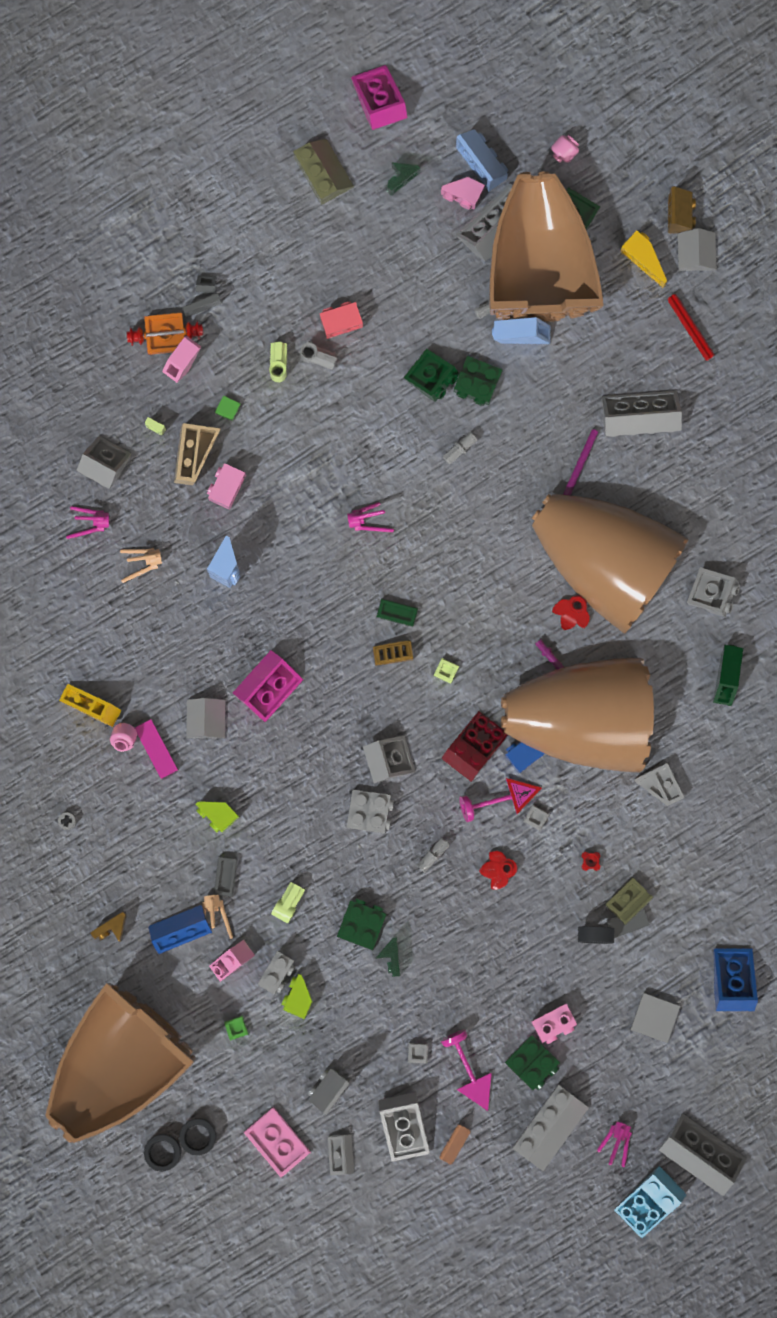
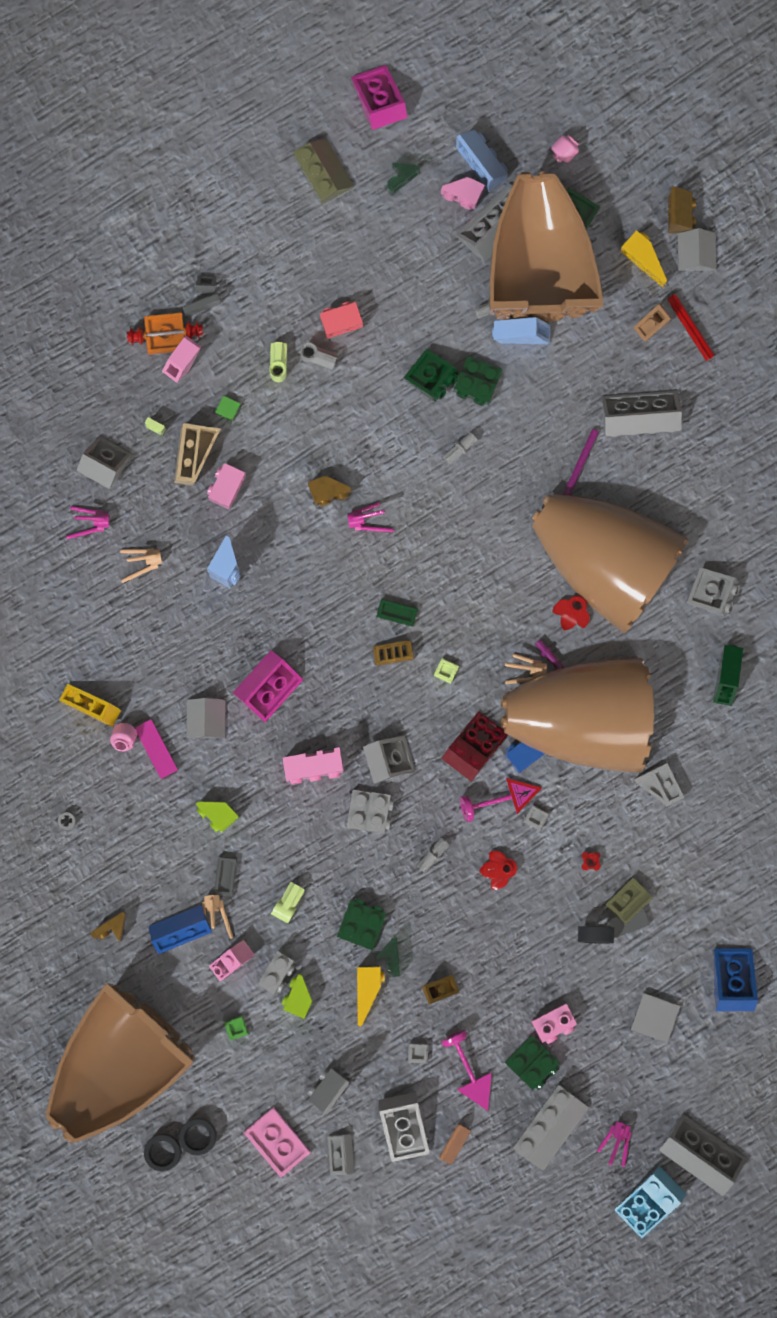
none -> bright pink wedge [283,747,343,785]
none -> pearl gold slope [308,476,351,507]
none -> yellow slope [357,967,385,1026]
none -> pearl gold slope [422,975,460,1004]
none -> light nougat plant [505,654,547,684]
none -> medium nougat slope [633,304,672,342]

